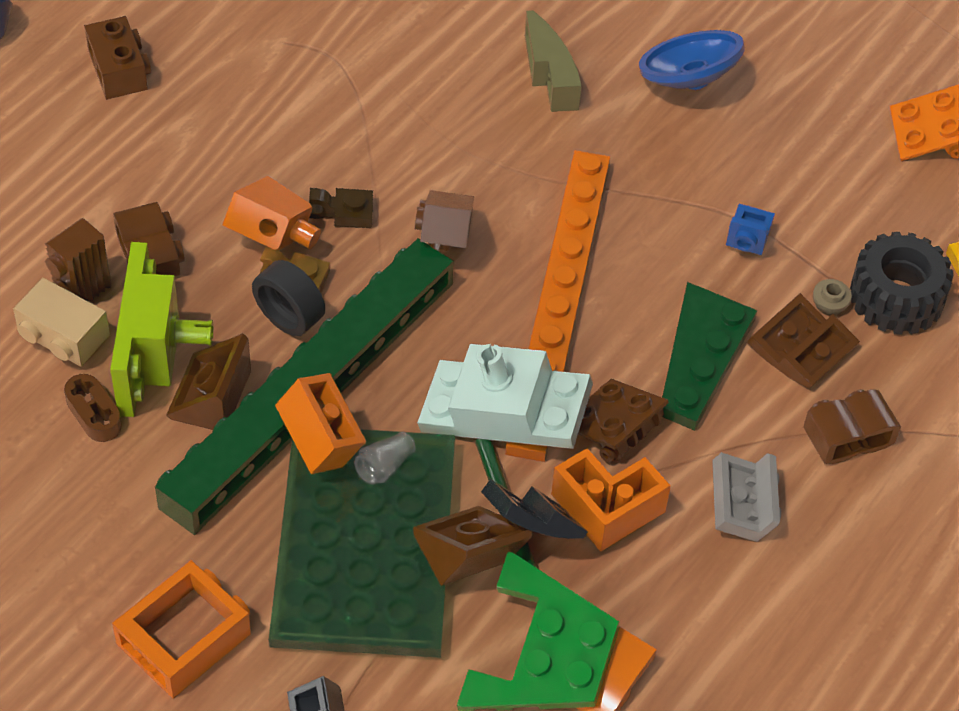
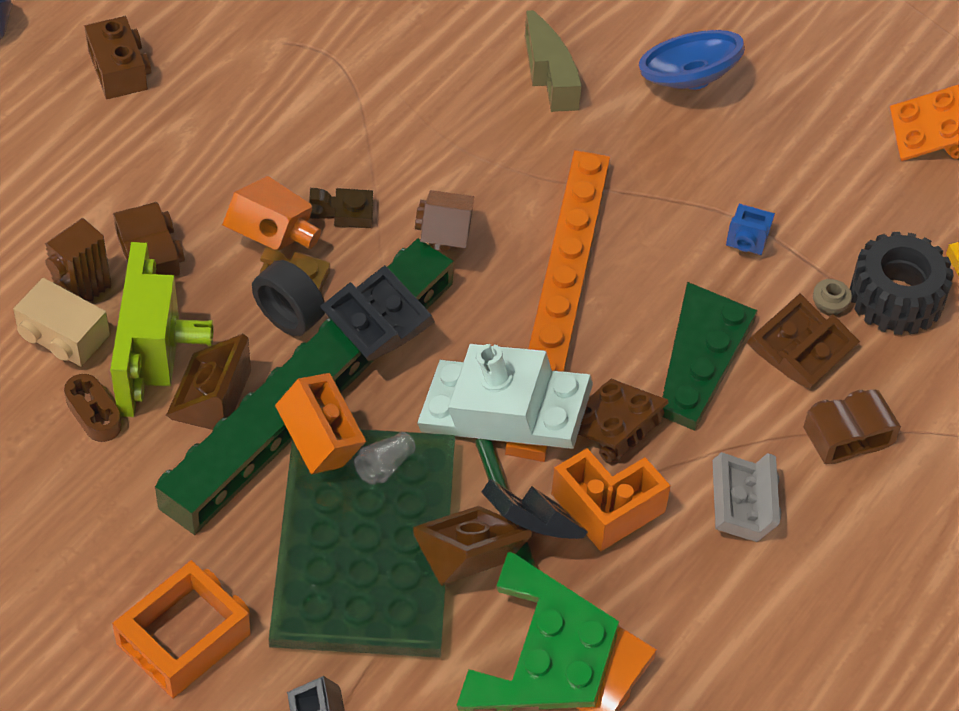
none -> black slope [320,265,435,361]

